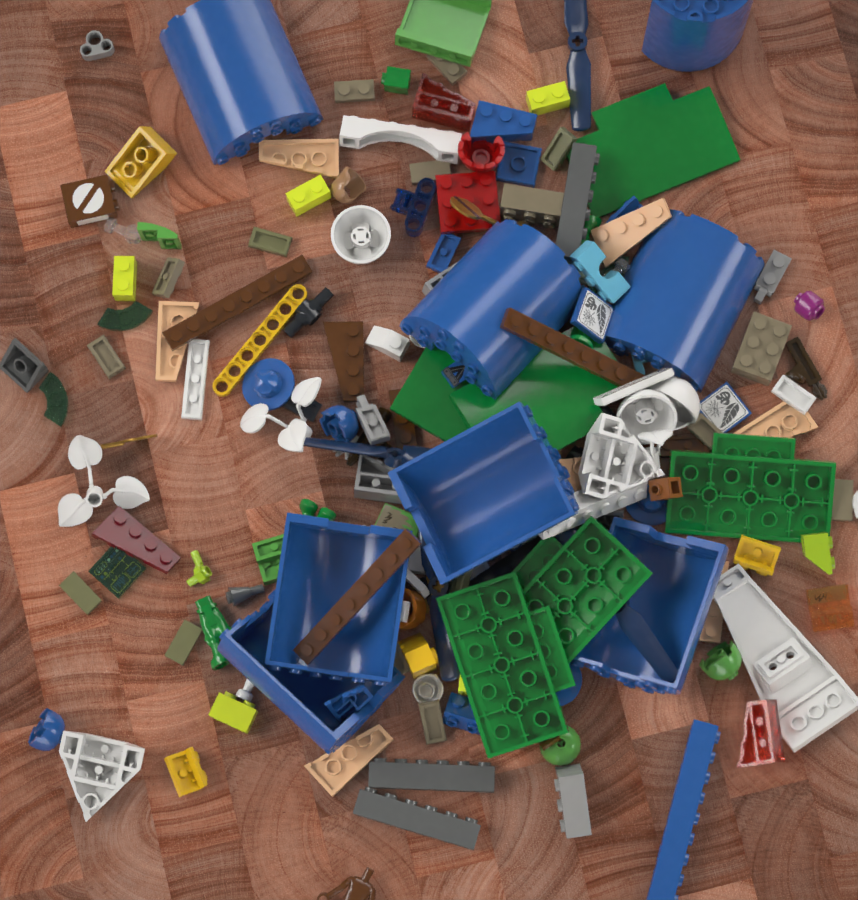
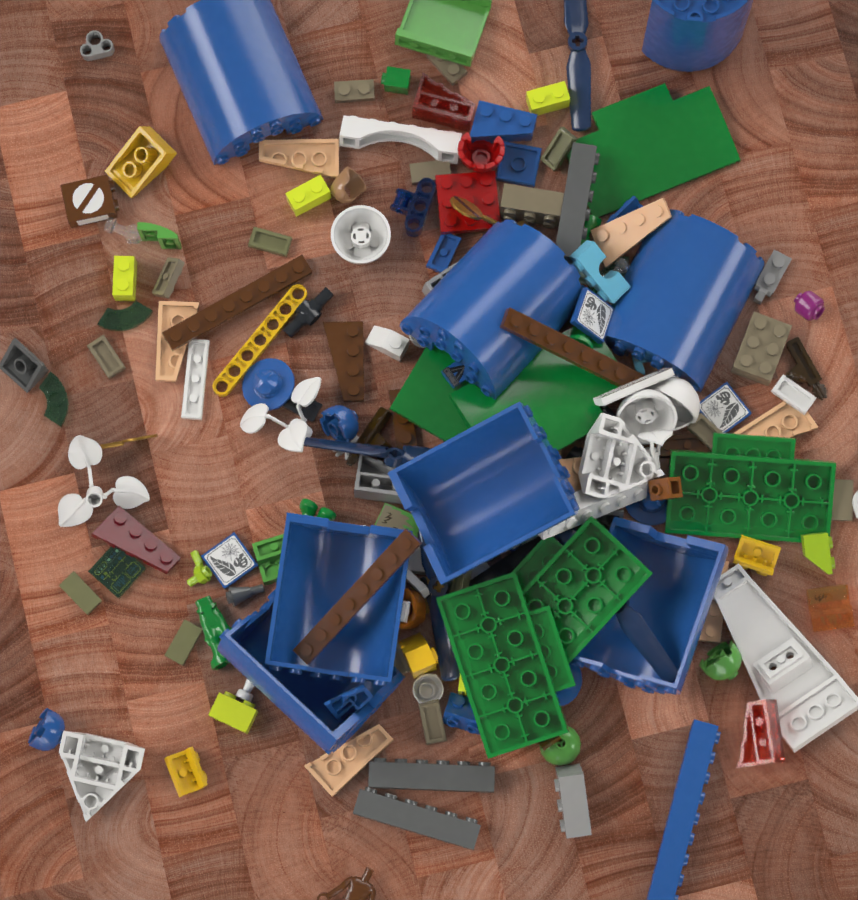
light grey hinge [355,395,390,445] -> none
none -> tile [201,532,258,590]

